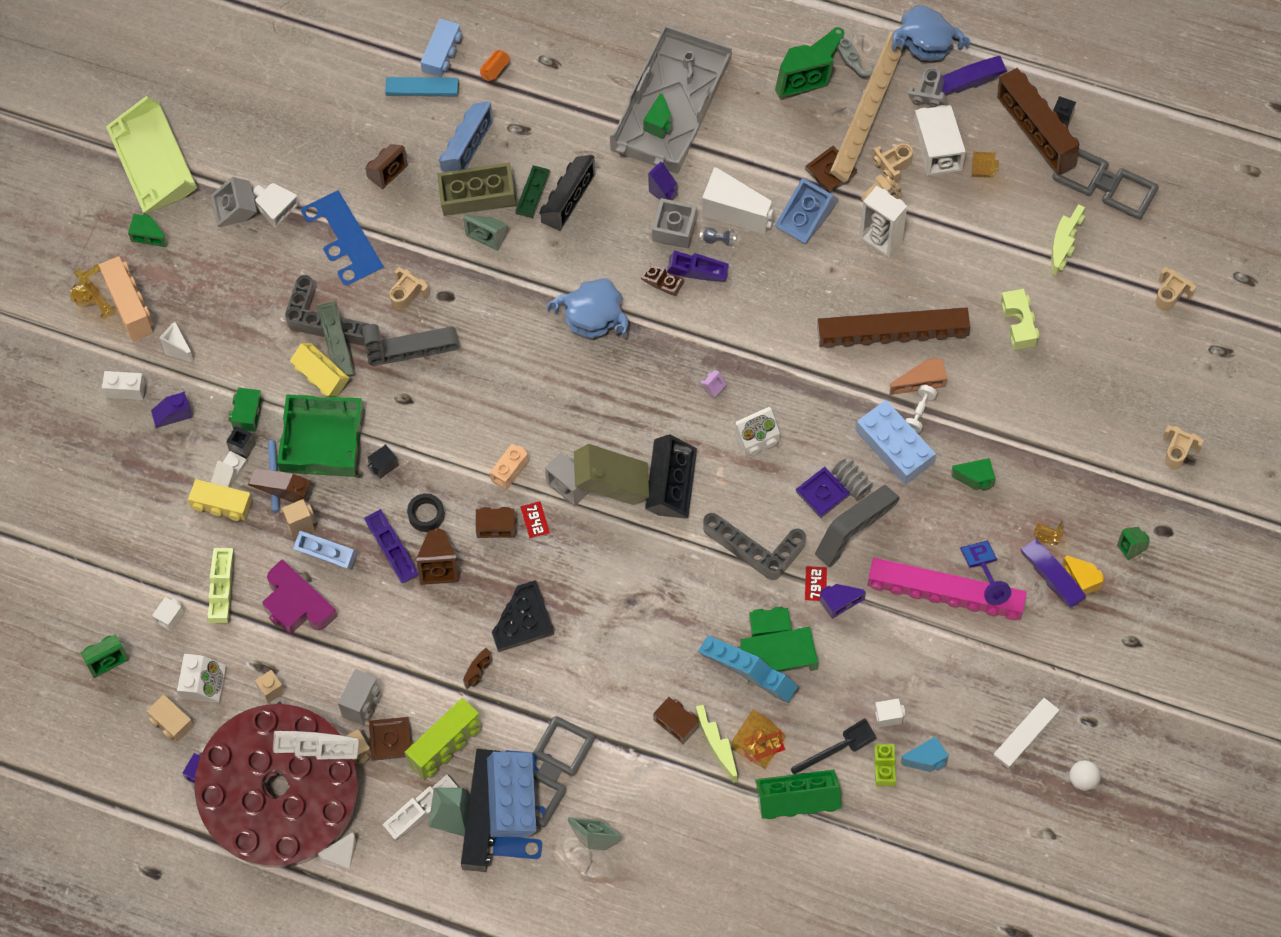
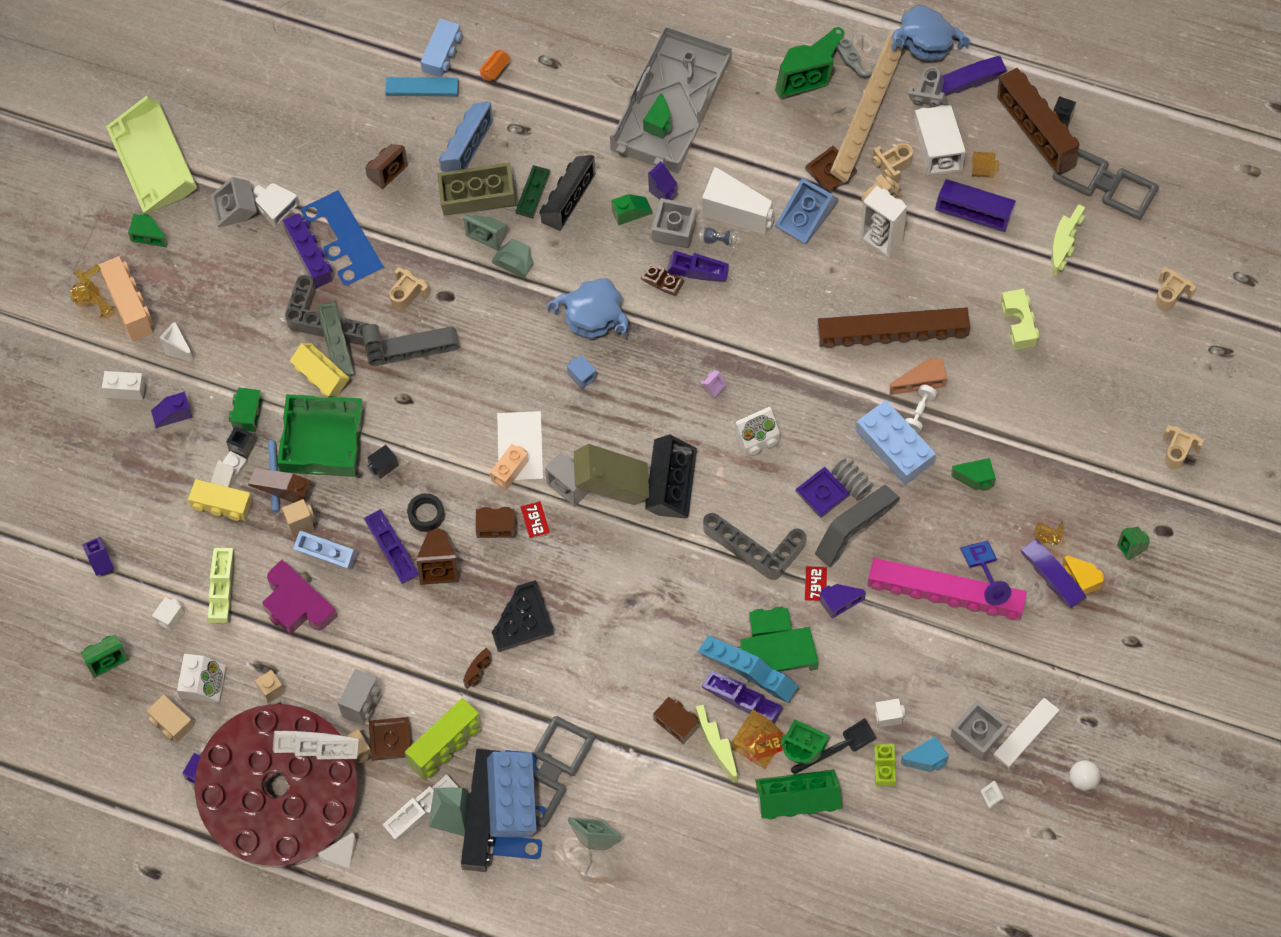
none -> dark purple slope [82,537,114,576]
none -> dark purple brick [283,213,333,289]
none -> sand green slope [492,239,533,279]
none -> white sticker [497,411,543,480]
none -> medium blue brick [567,355,597,390]
none -> green slope [611,194,653,226]
none -> dark purple slope [702,670,783,725]
none -> green slope [781,719,830,764]
none -> dark purple brick [935,179,1016,232]
none -> light grey brick [950,700,1009,761]
none -> white slope [981,781,1004,808]

